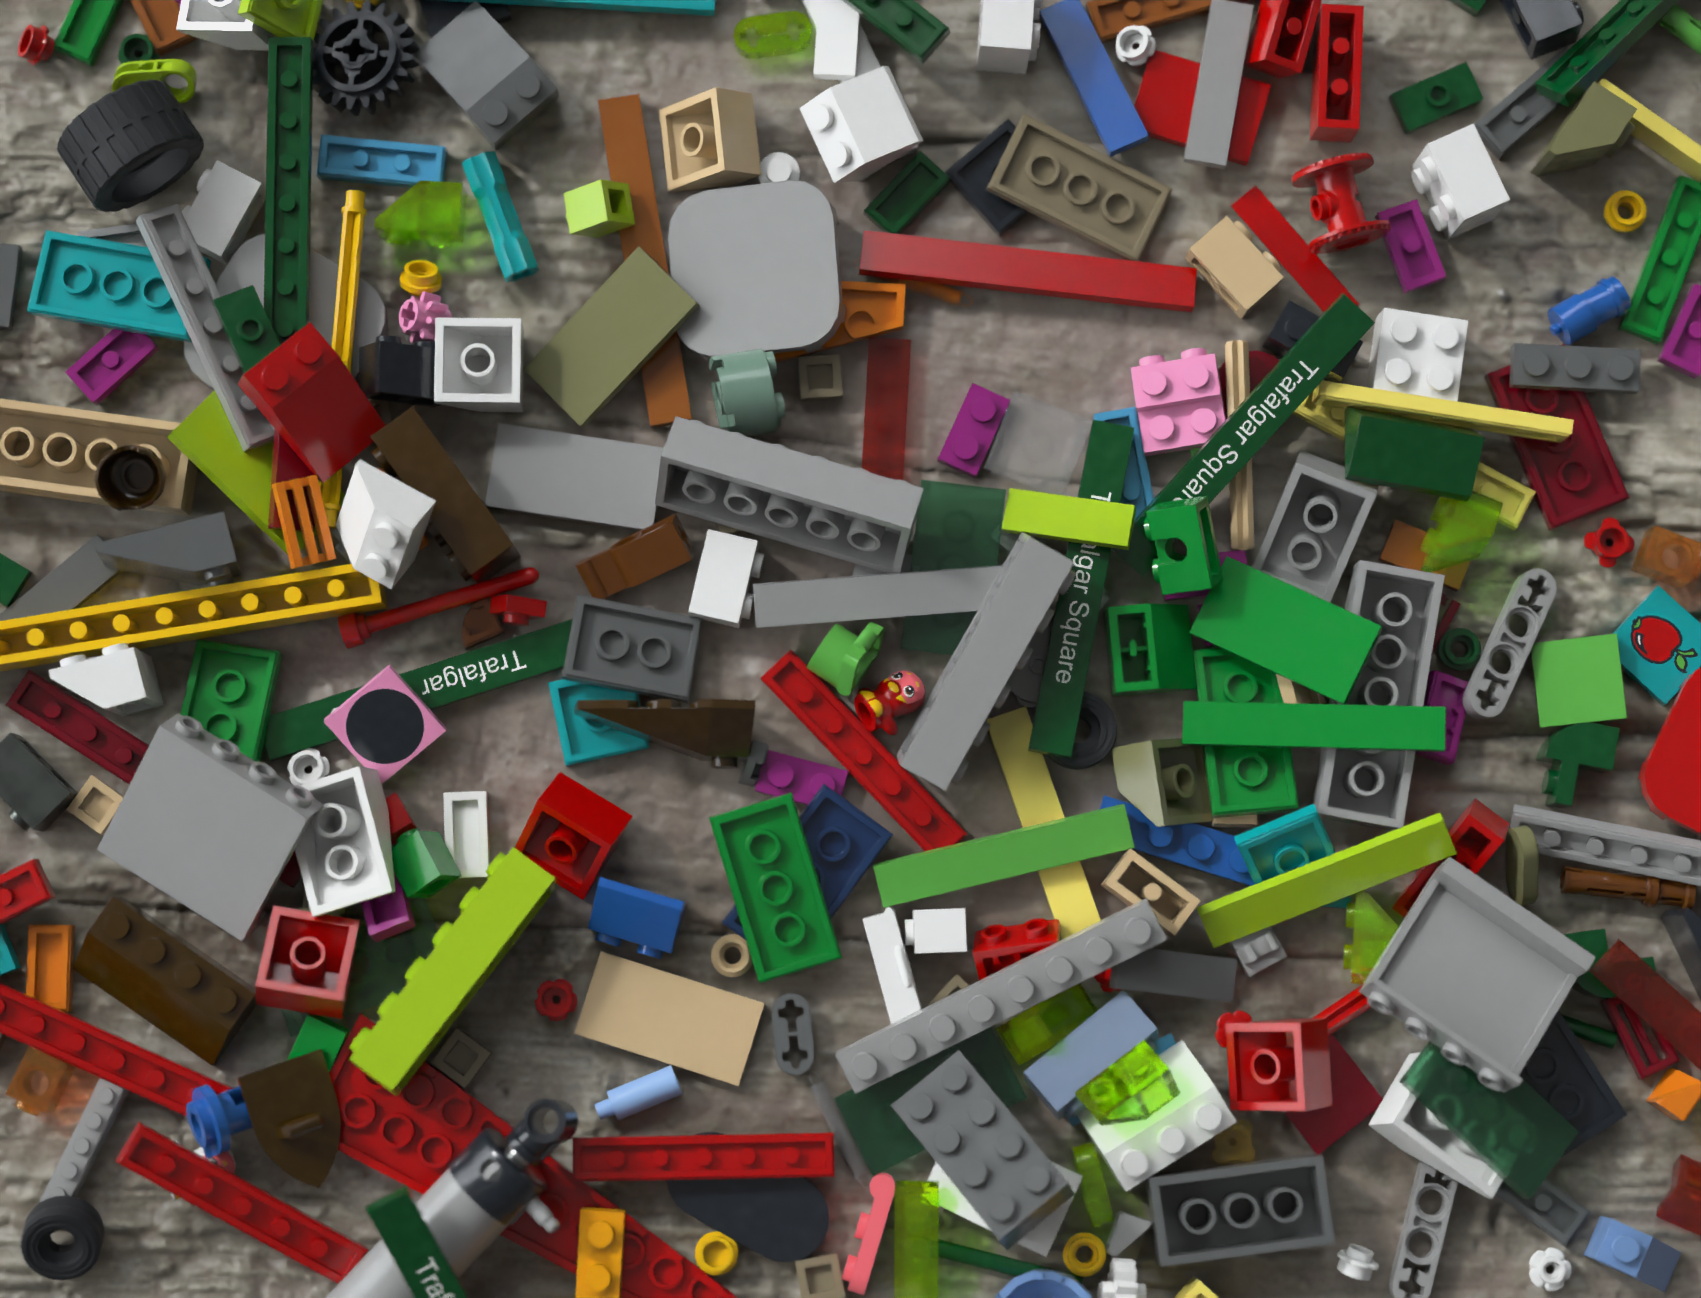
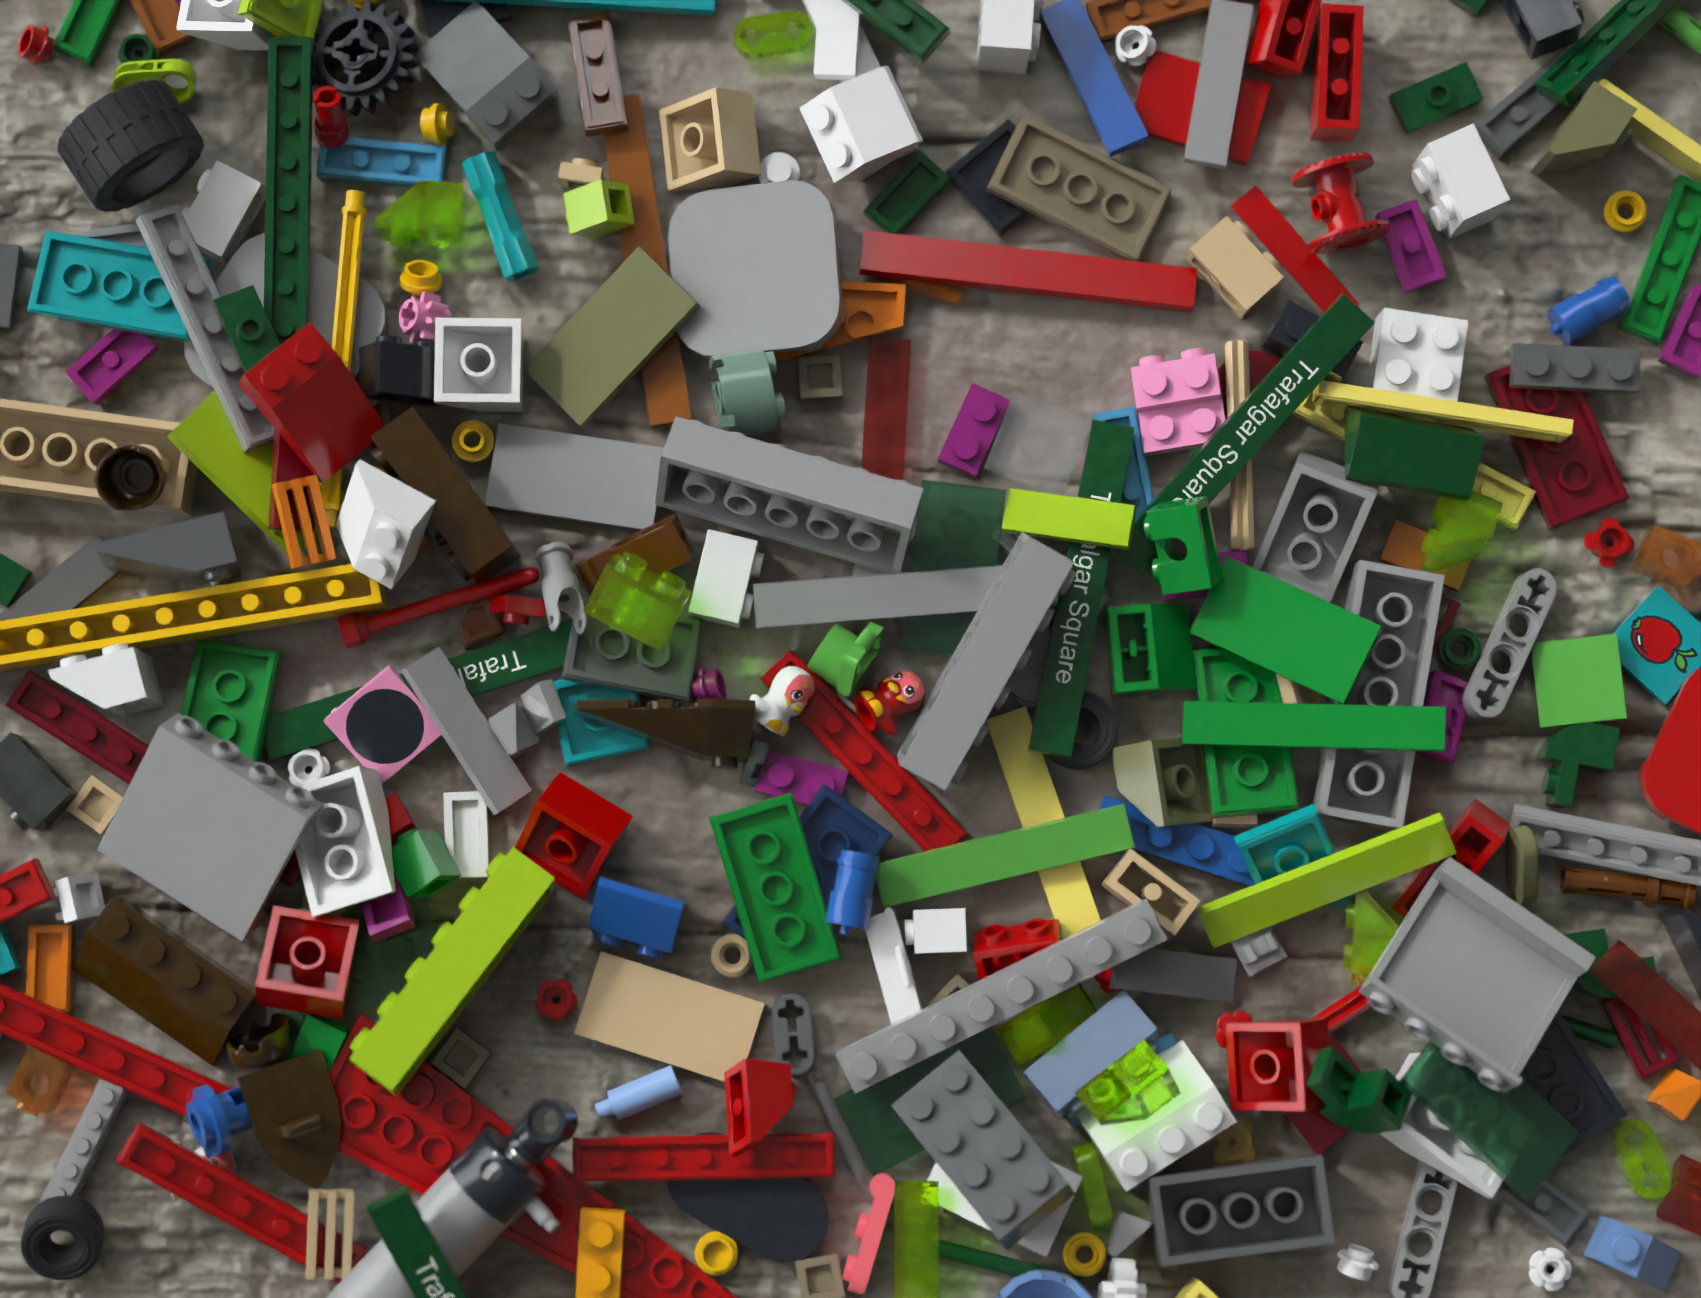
none -> white tile [53,873,105,923]
none -> dark brown hair [226,1013,293,1072]
none -> tan tile [305,1189,354,1280]
none -> red pin [313,86,349,148]
none -> light grey tile [401,647,532,815]
none -> yellow plate [420,103,455,146]
none -> yellow plate [452,420,495,463]
none -> light grey slope [488,703,540,758]
none -> light grey tile [521,679,566,735]
none -> light grey piece [535,542,587,635]
none -> tan plate [558,158,605,190]
none -> tile [568,12,628,137]
none -> clear neon green brick [583,552,692,651]
none -> magenta plate [693,667,727,700]
none -> red slope [724,1058,795,1157]
none -> white animal [750,666,815,736]
none -> blue piece [825,849,880,935]
none -> dark green brick [1307,1047,1412,1133]
none -> clear neon green beam [1612,1118,1671,1200]

